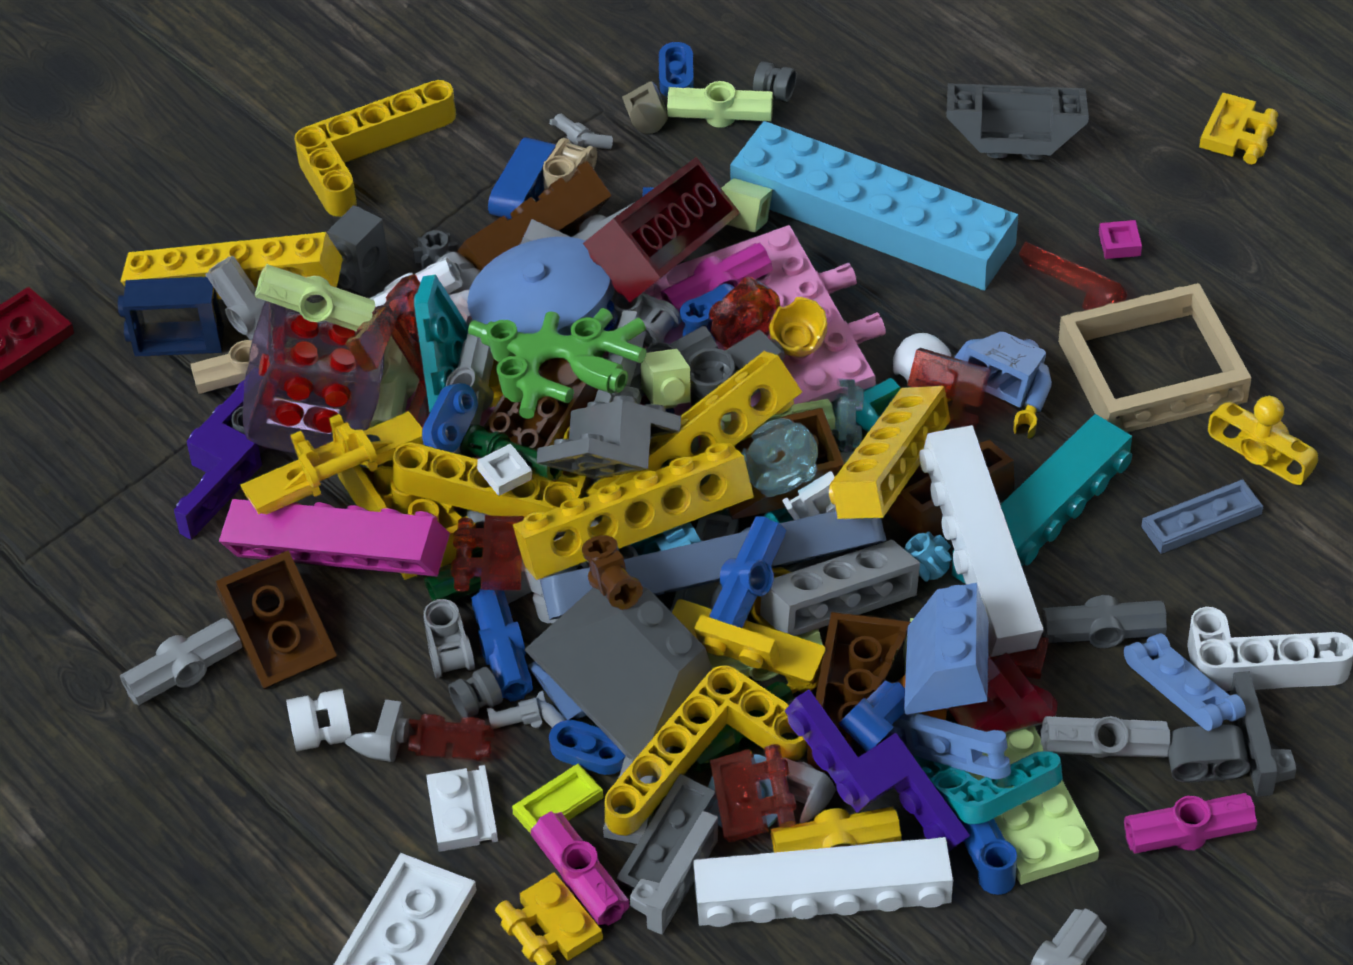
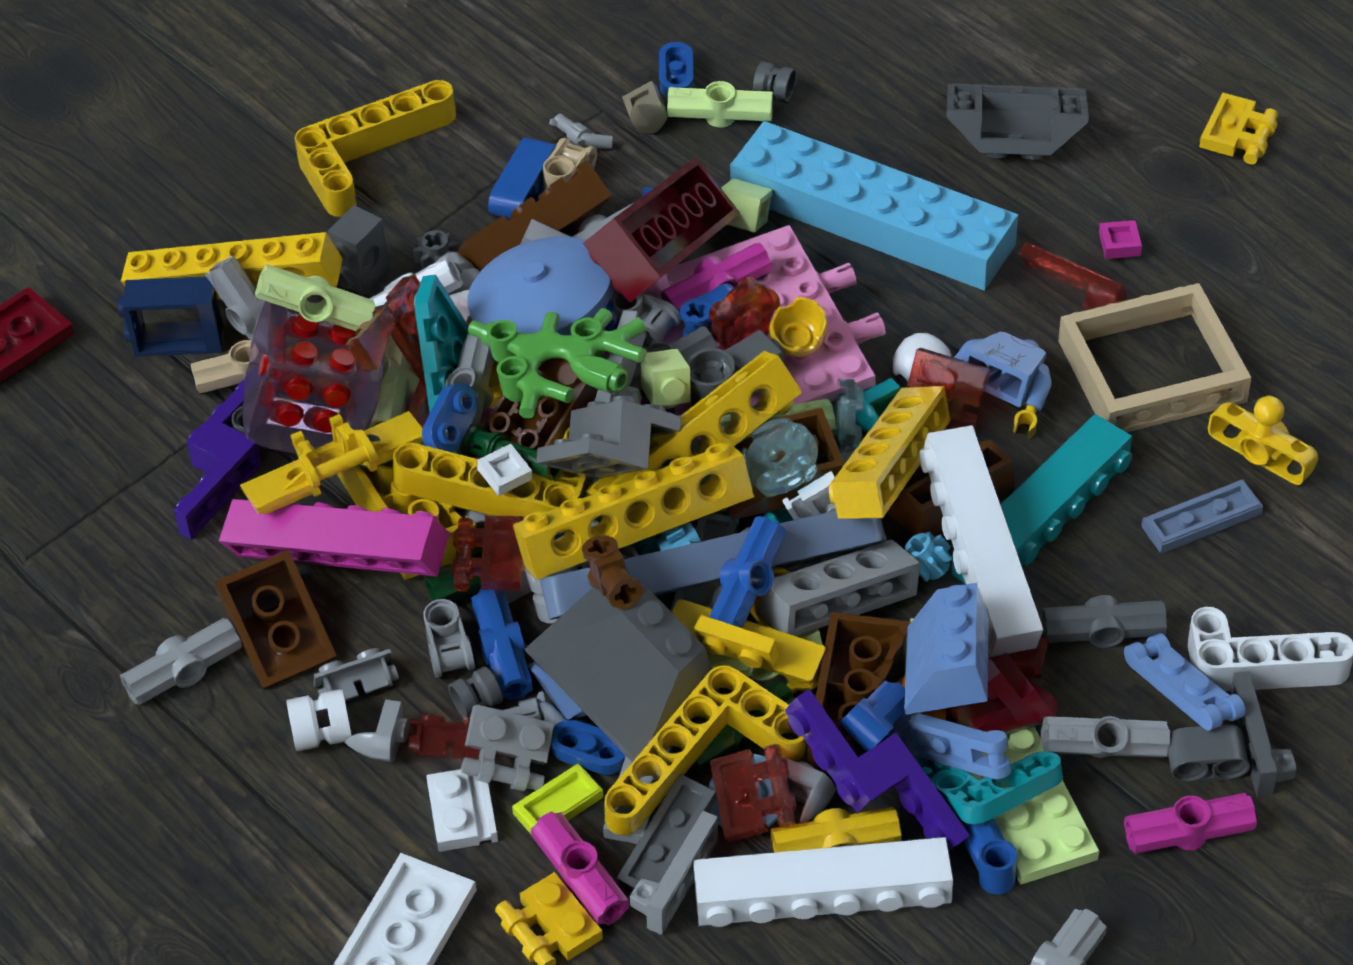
none -> light grey hinge [313,648,399,701]
none -> light grey plate [461,705,554,792]

